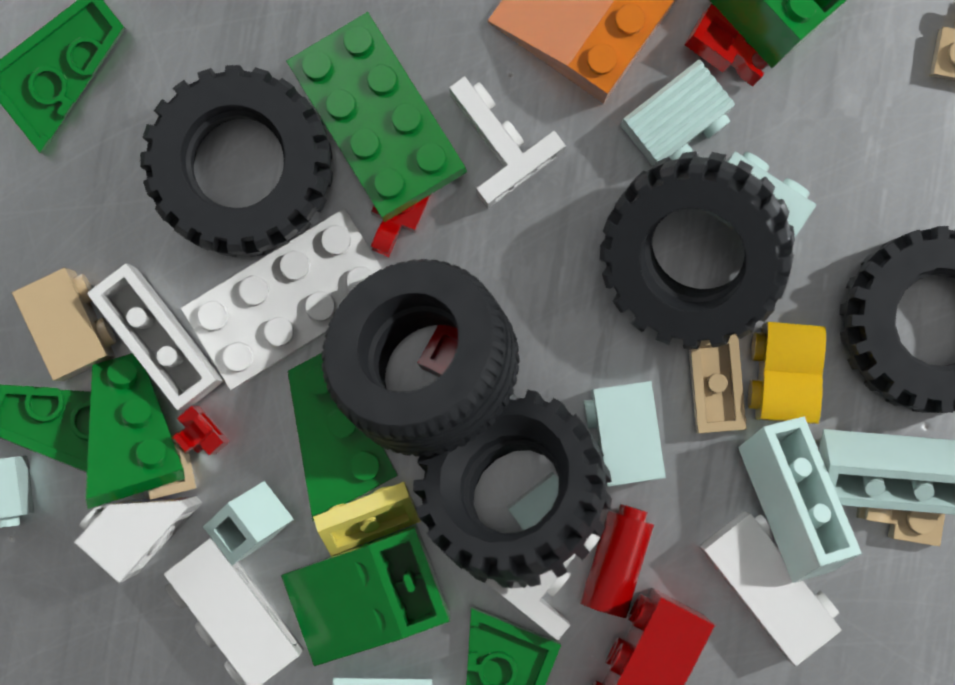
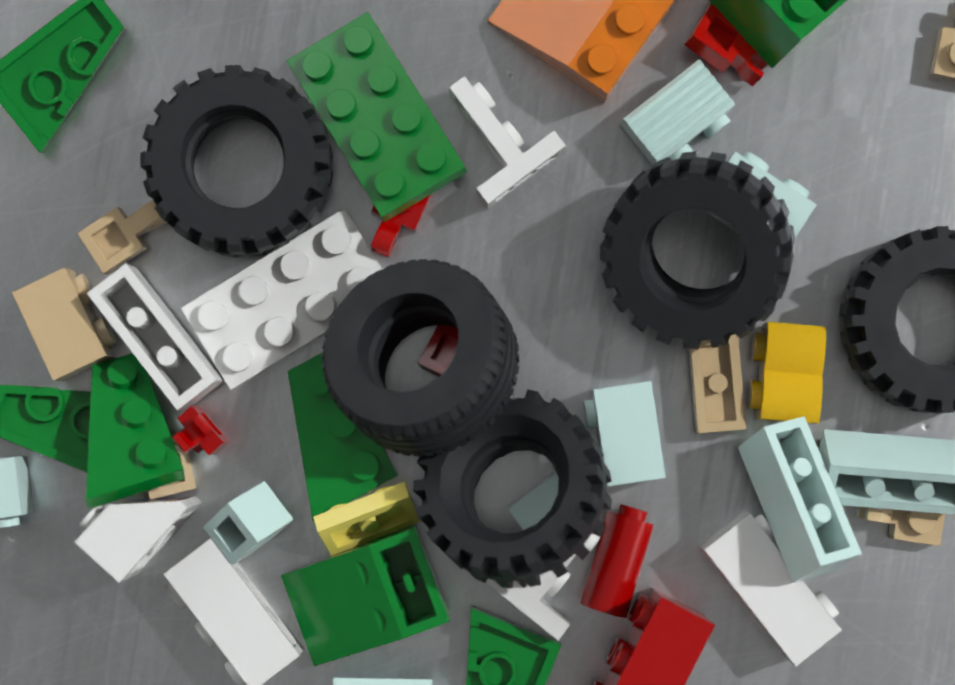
none -> tan plate [77,200,165,274]

